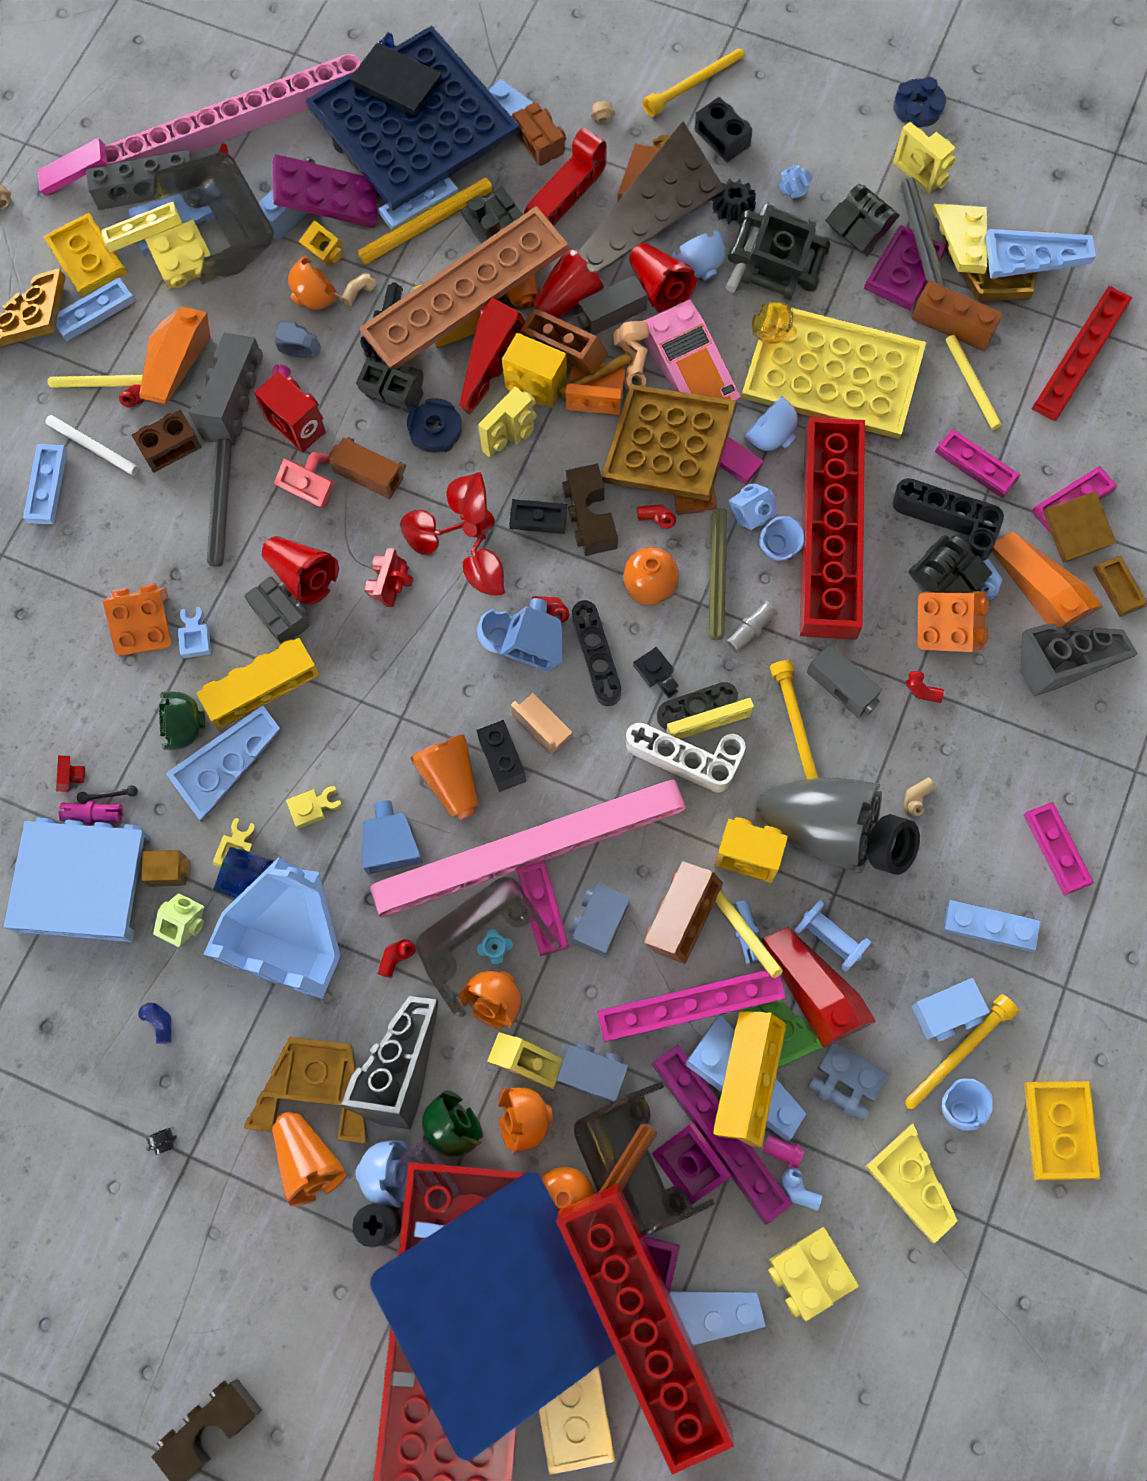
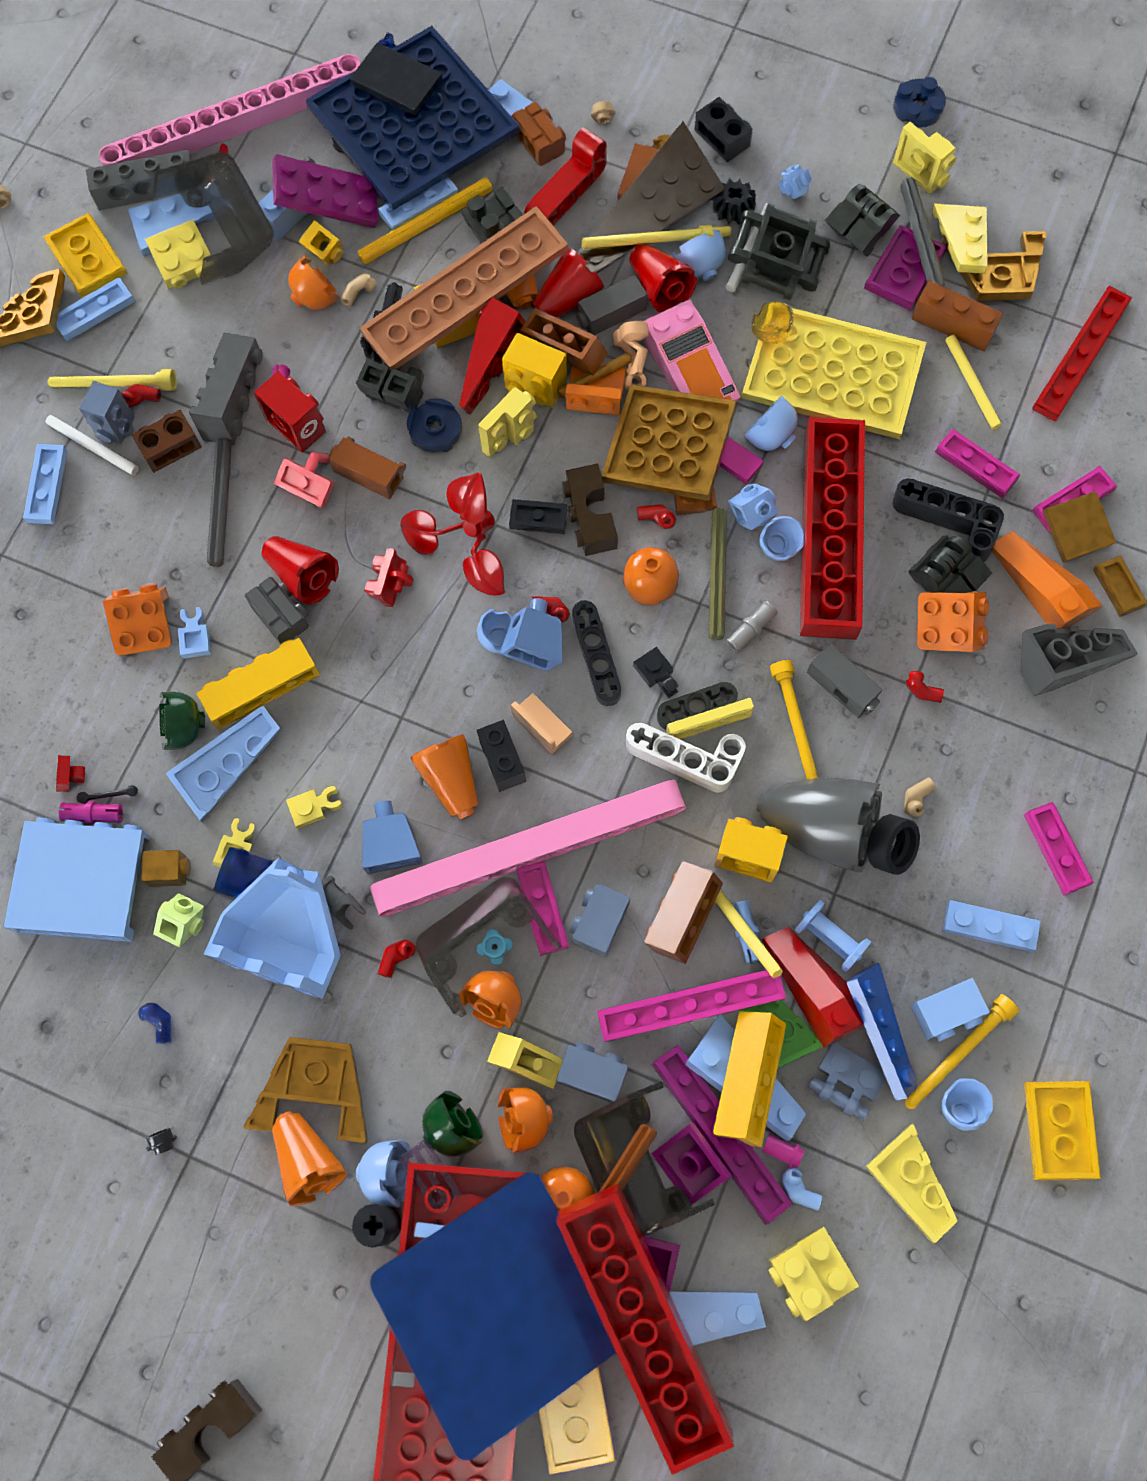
tile [38,138,107,196] -> none
light yellow tile [101,201,182,253] -> none
orange wedge [139,306,211,404] -> none
sand blue rock [275,321,321,358] -> none
dark grey wedge [341,996,439,1130] -> none
yellow piece [642,48,745,117] -> none
light blue arm [979,559,1002,600] -> none
light blue wing [985,229,1096,279] -> none
none -> sand blue brick [79,381,135,444]
none -> dark grey piece [322,876,366,929]
none -> light yellow bar [582,225,731,249]
none -> blue wing [846,963,917,1101]

